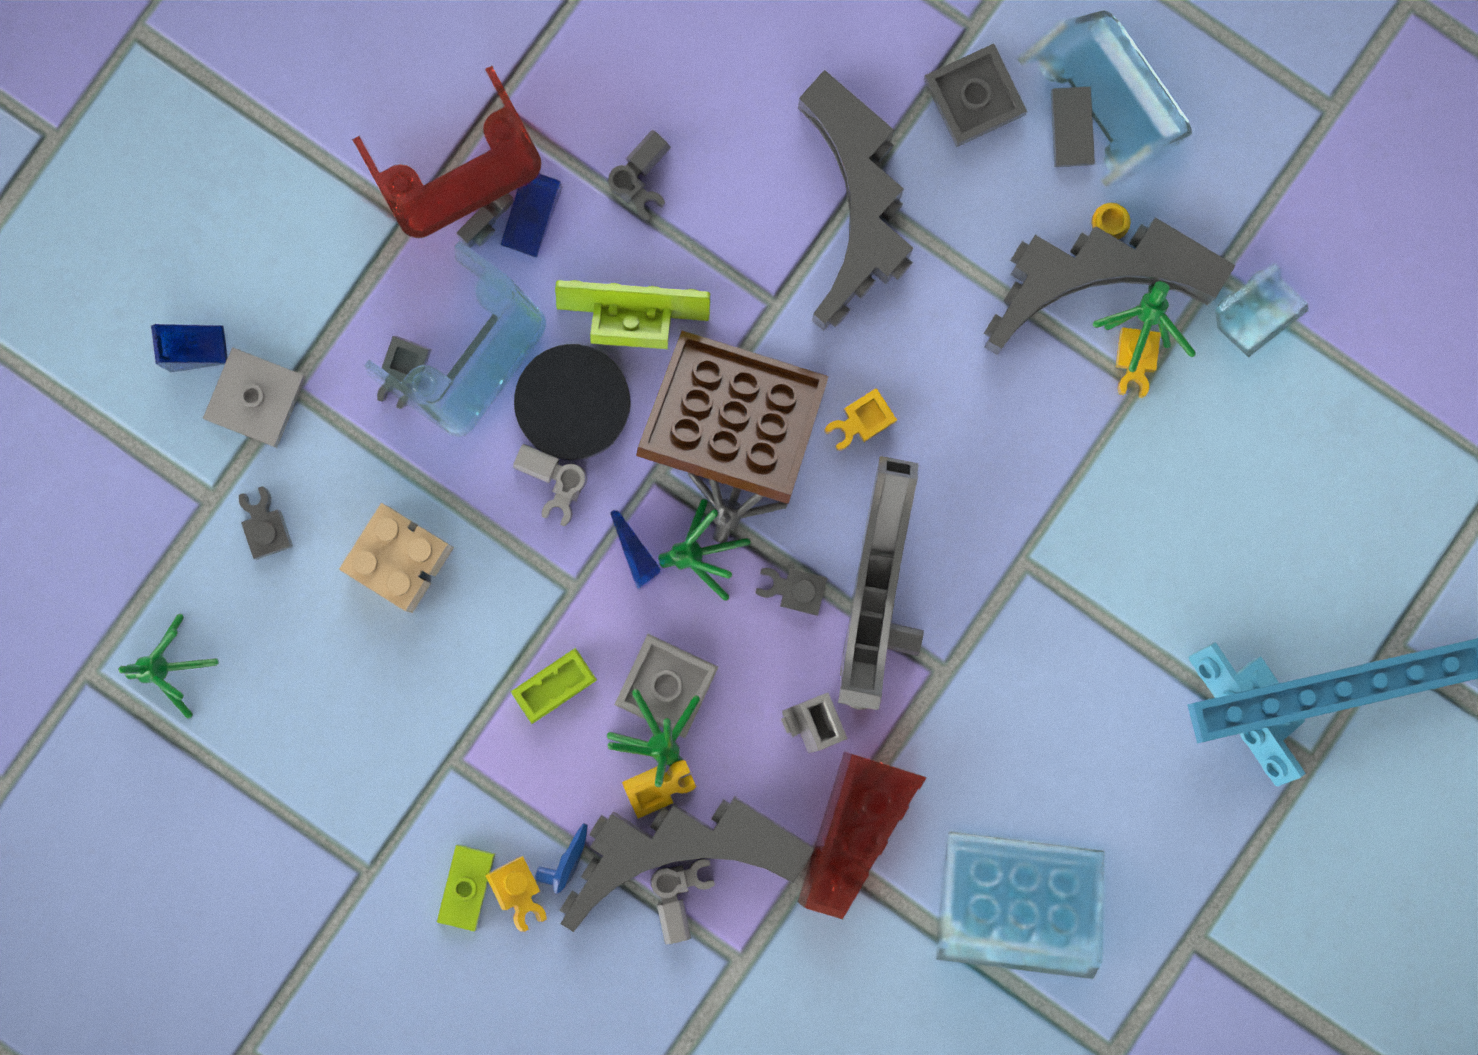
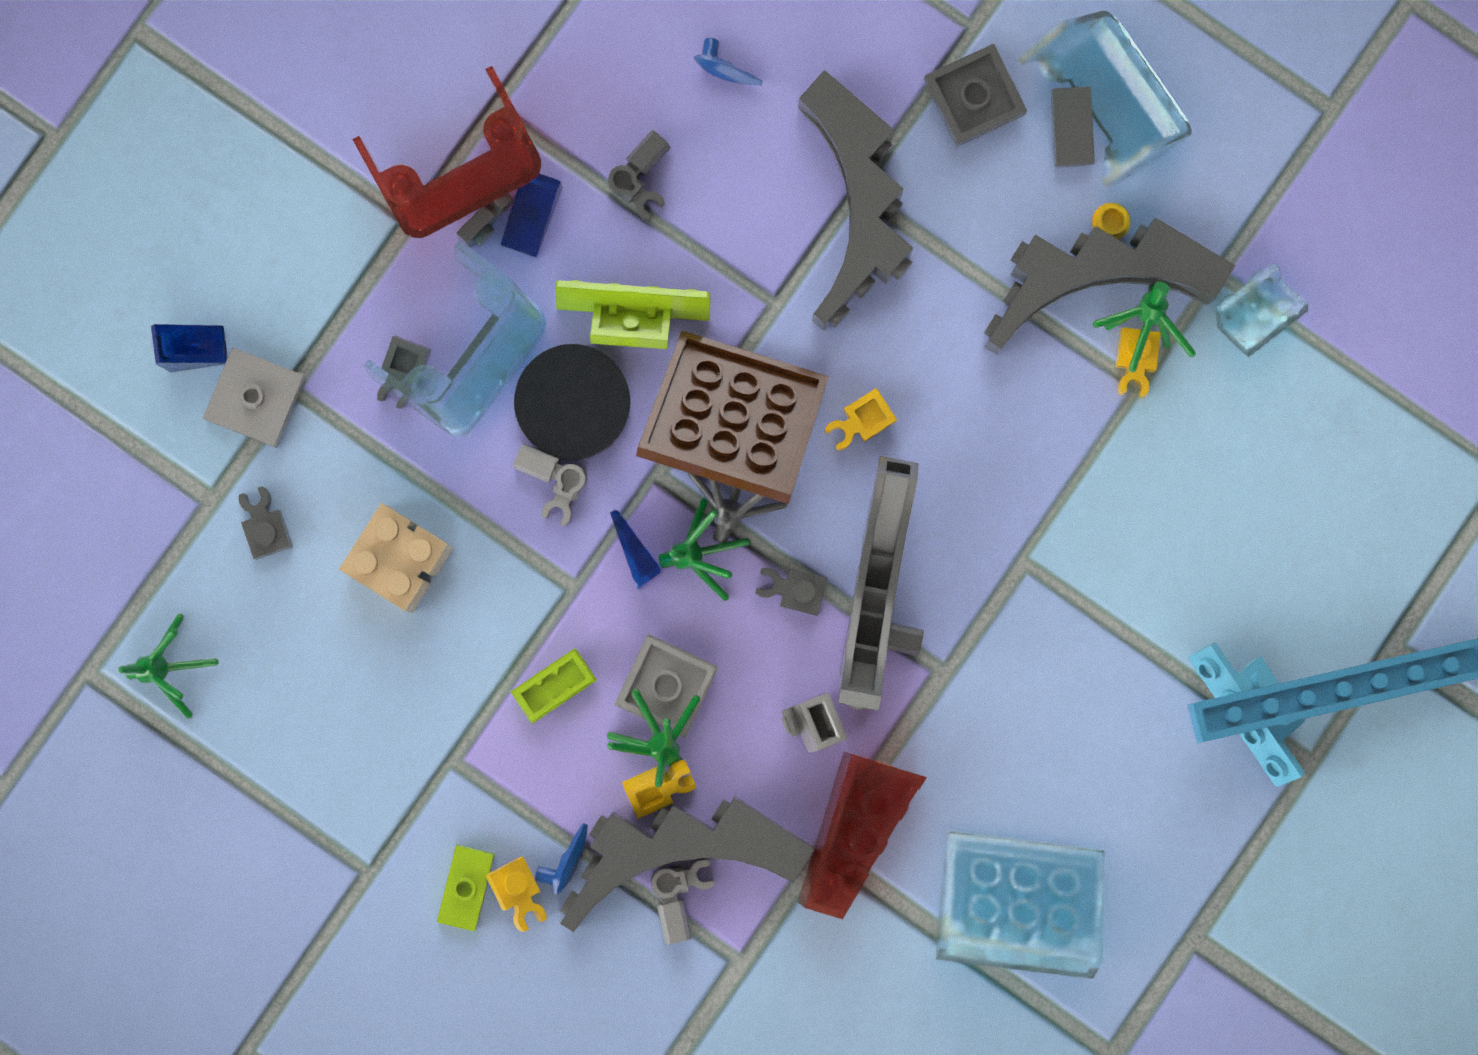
none -> blue bar [694,38,763,86]

